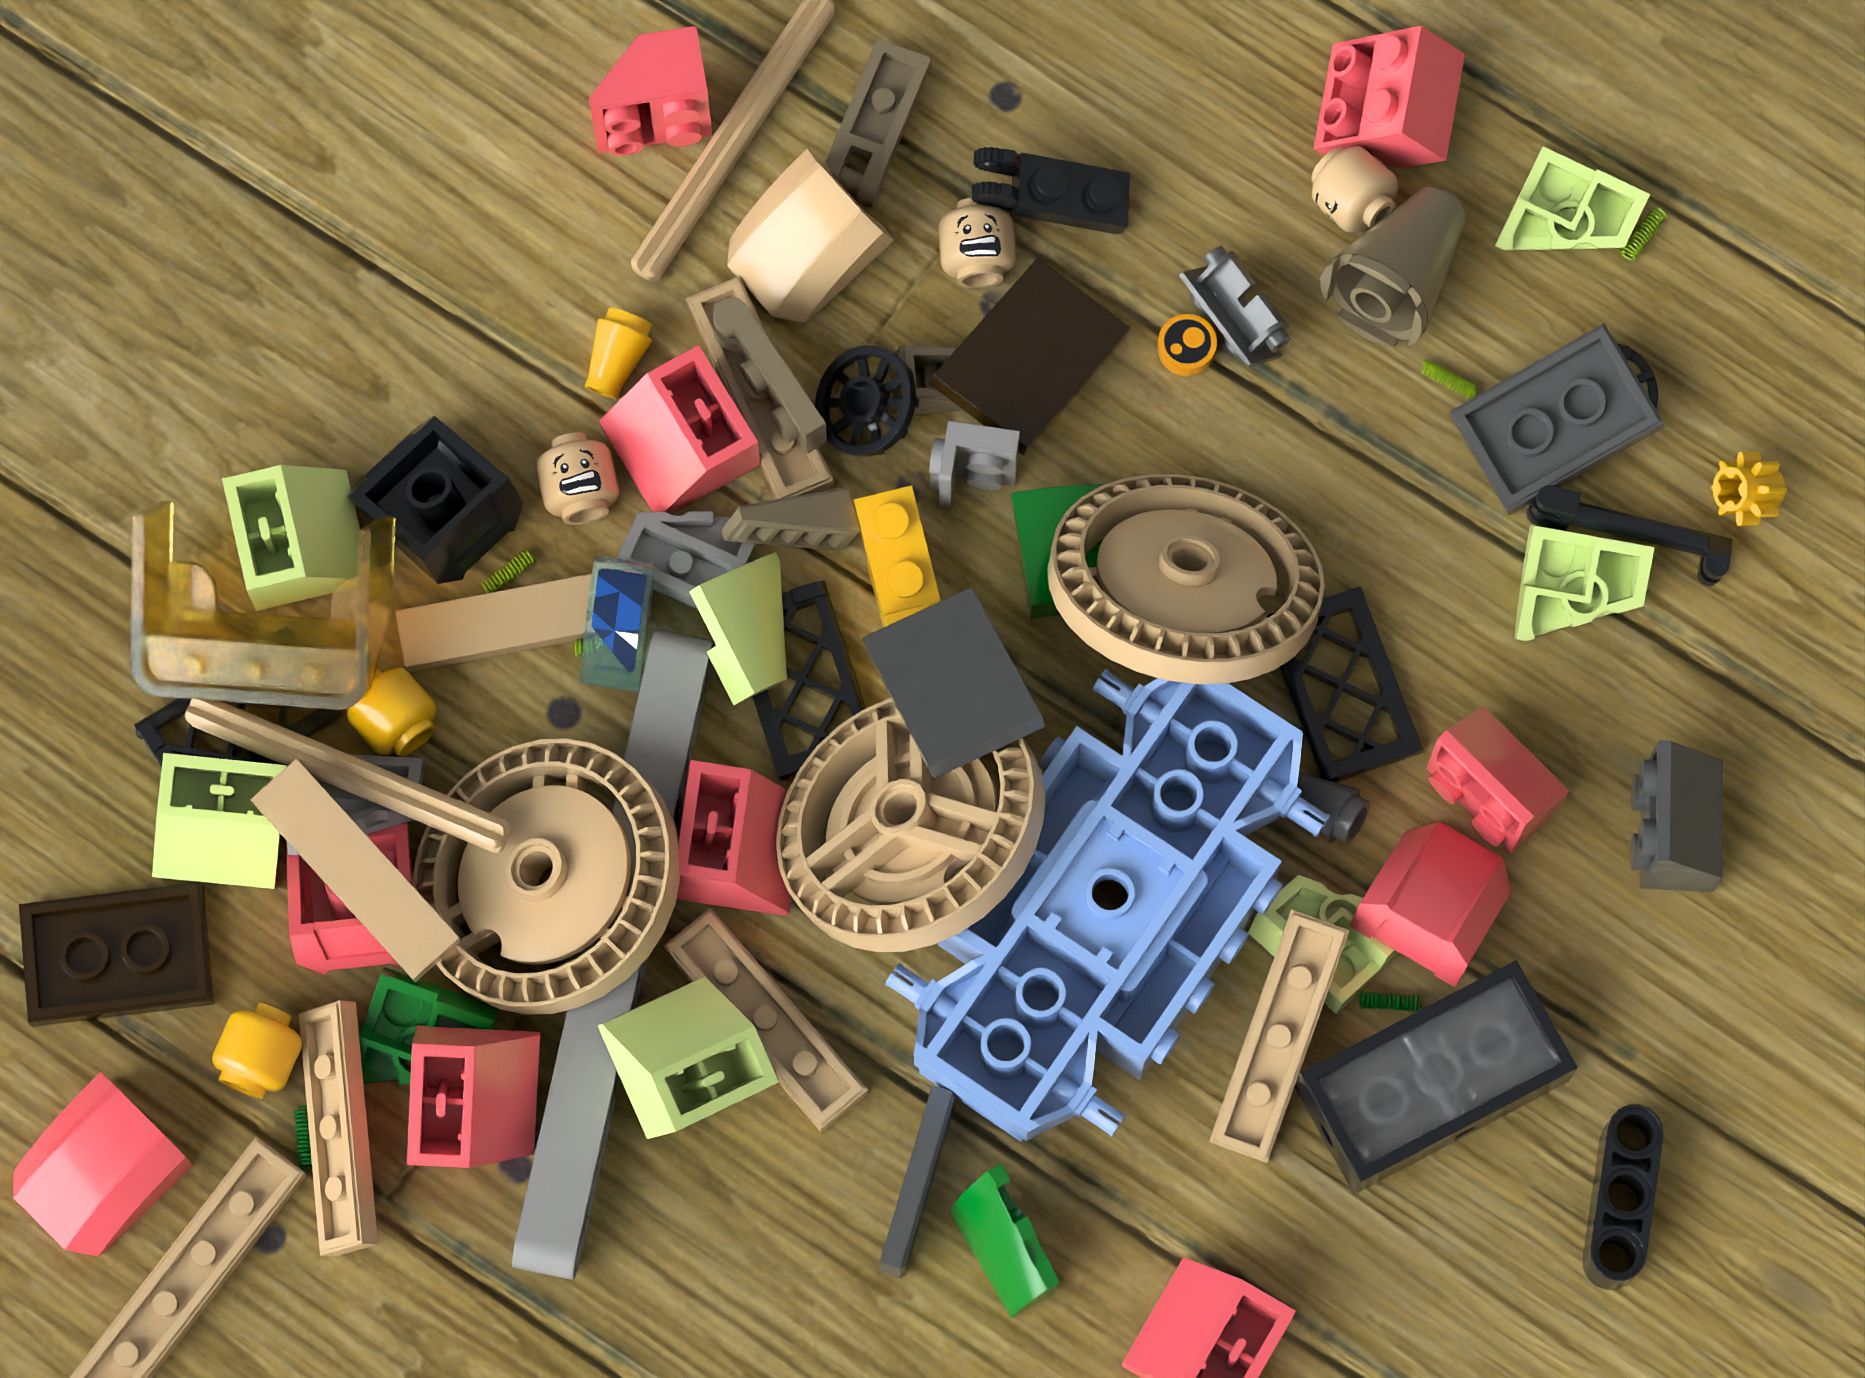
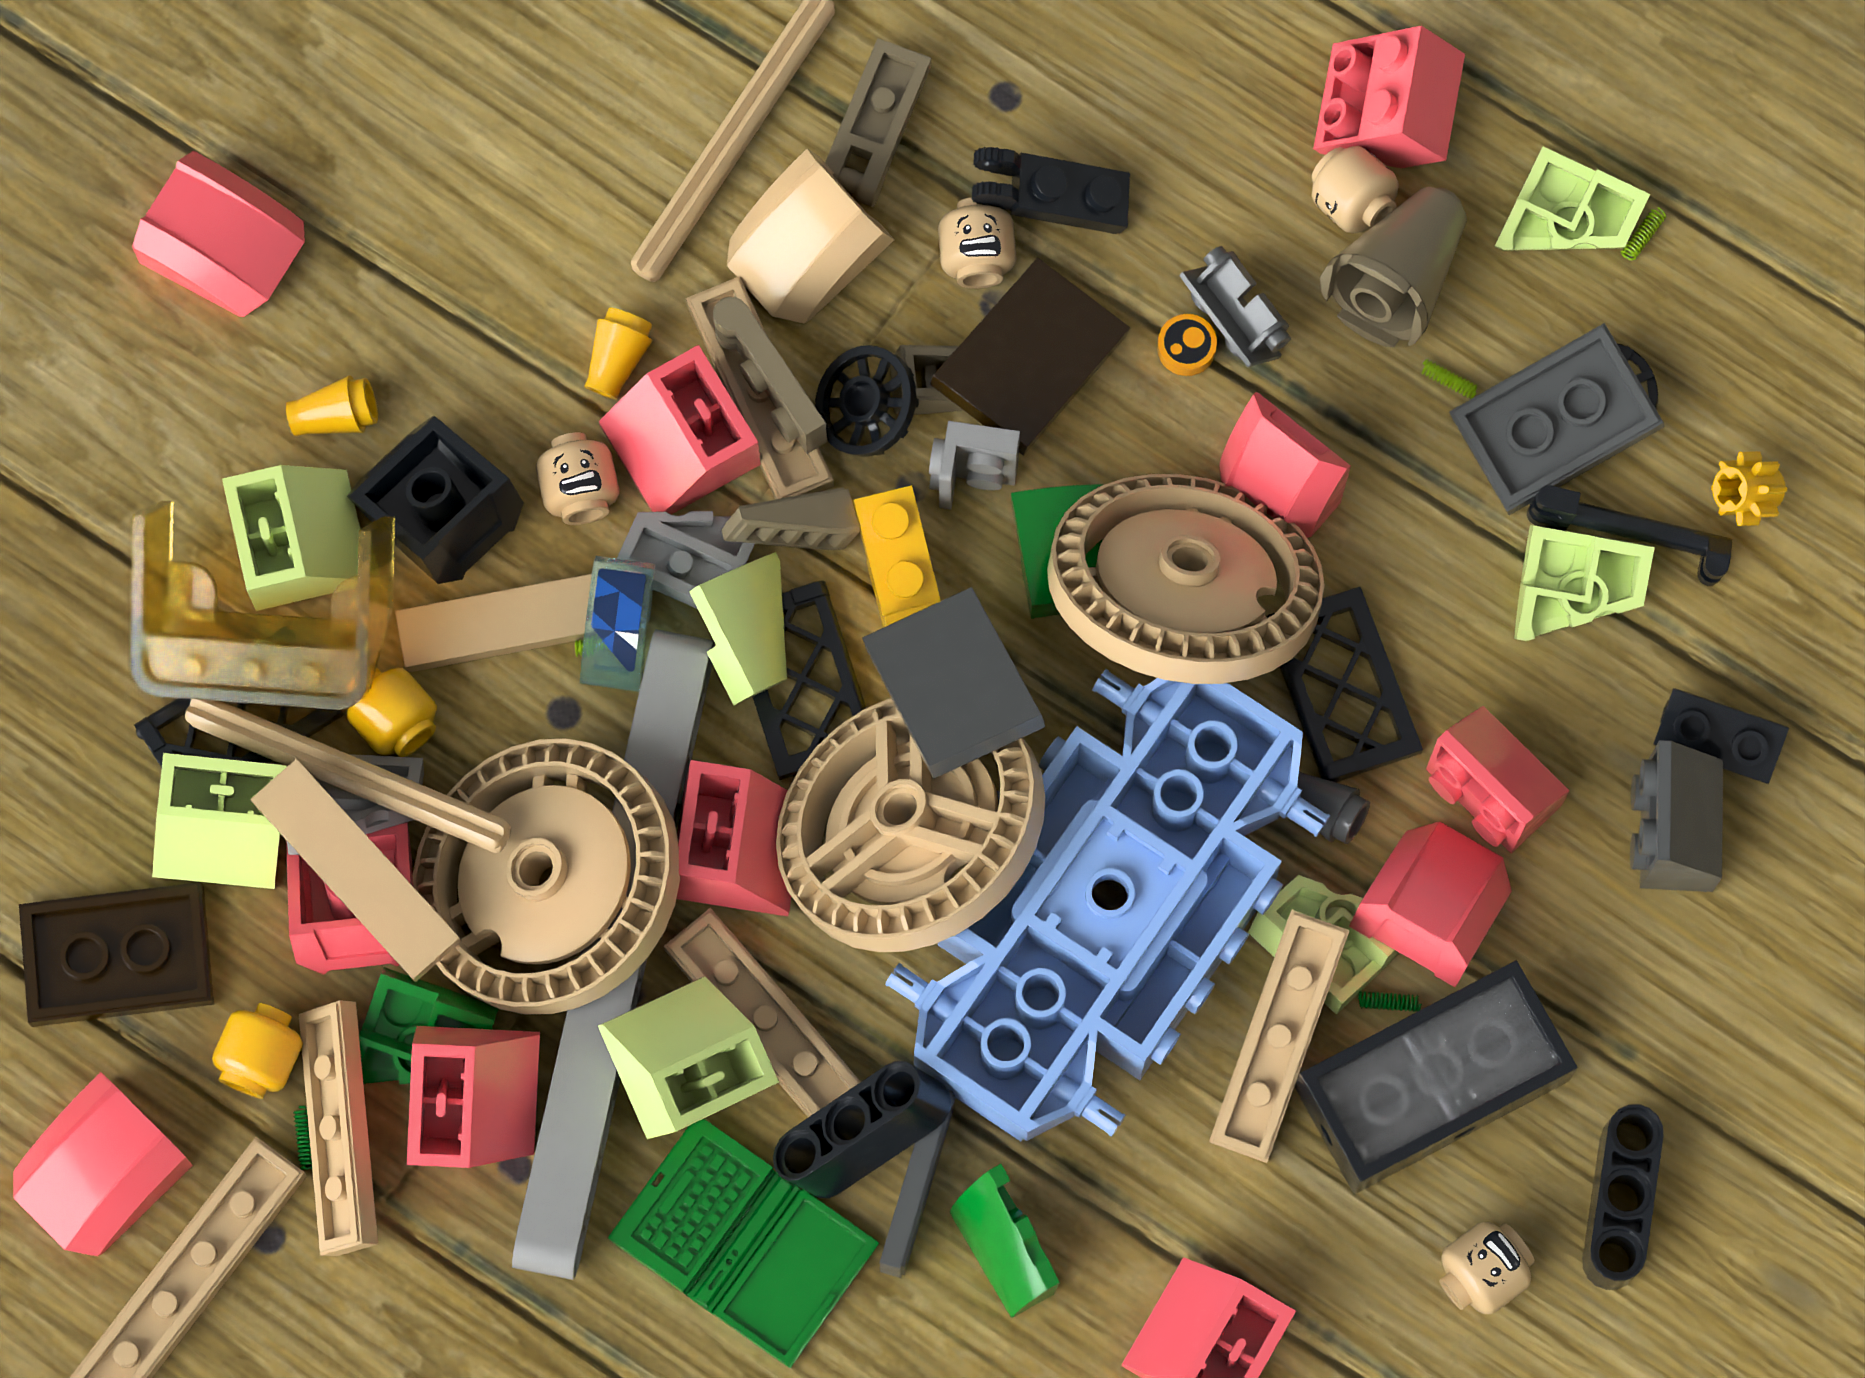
lime leg [481,549,537,593] -> none
coral slope [589,26,712,156] -> none
none -> coral slope [132,150,305,317]
none -> yellow cone [286,375,378,437]
none -> green piece [607,1119,880,1369]
none -> black beam [773,1061,951,1198]
none -> coral slope [1219,392,1351,538]
none -> tan head [1439,1222,1535,1314]
none -> black hinge [1653,688,1789,784]

